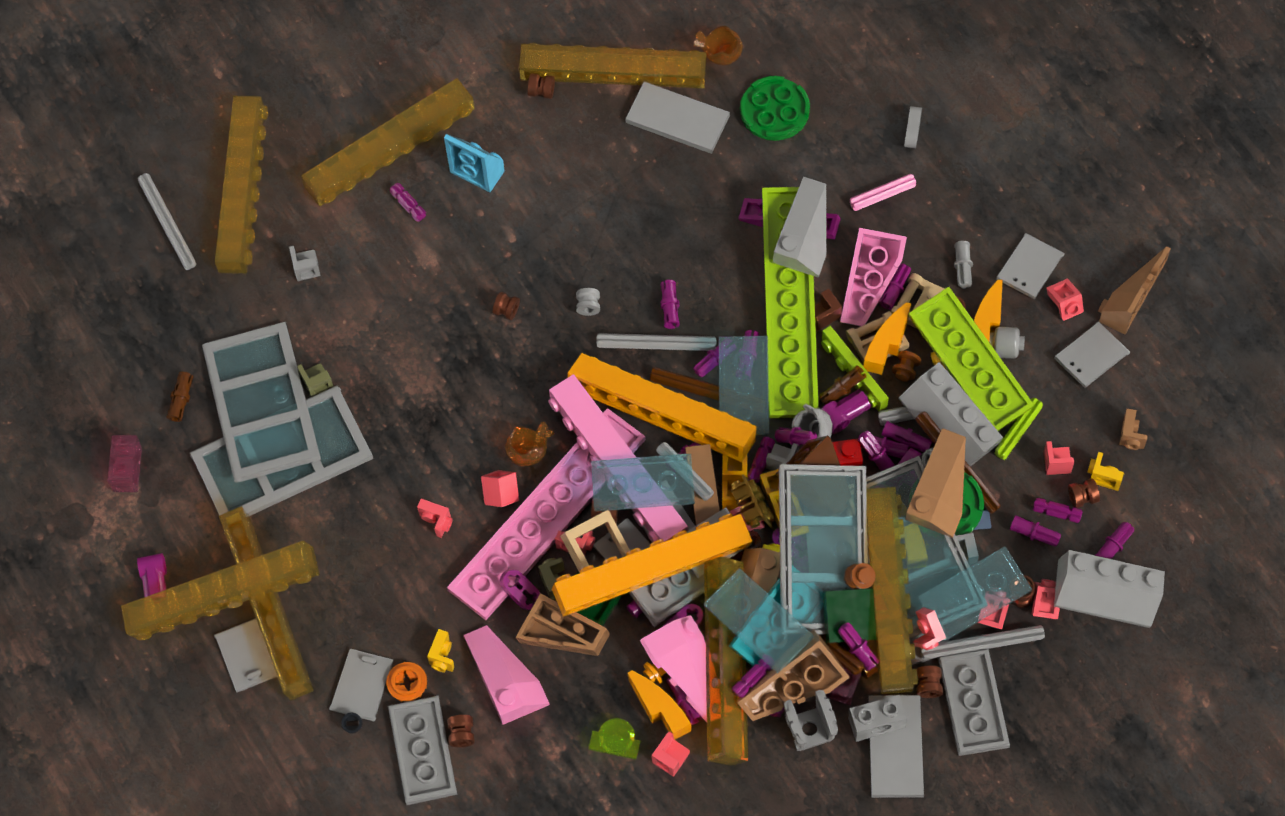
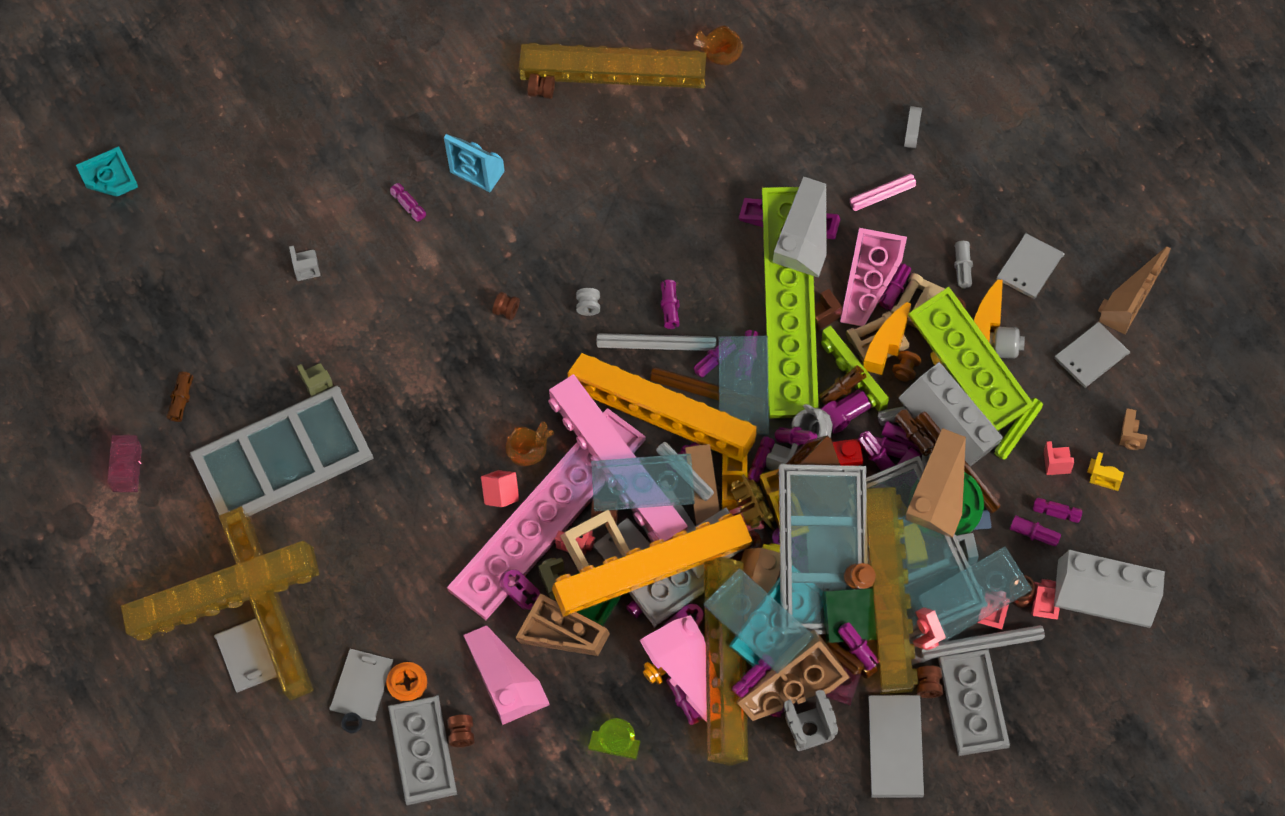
magenta piece [137,553,168,605] -> none
light grey axle [138,173,196,270] -> none
door [202,322,321,483] -> none
clear yellow brick [215,96,268,273] -> none
clear yellow brick [301,78,475,207] -> none
coral bracket [417,499,452,538] -> none
yellow bracket [427,629,454,672] -> none
light grey tile [626,82,730,154] -> none
light orange slope [628,670,691,740] -> none
coral panel [652,731,690,777] -> none
green tile [740,76,810,141] -> none
light grey brick [848,695,907,742] -> none
coral bracket [1046,278,1084,321] -> none
copper wheel [1068,478,1100,508] -> none
magenta axle [1094,522,1134,559] -> none
none -> teal plate [76,146,138,197]
none -> reddish brown pin [894,409,935,456]

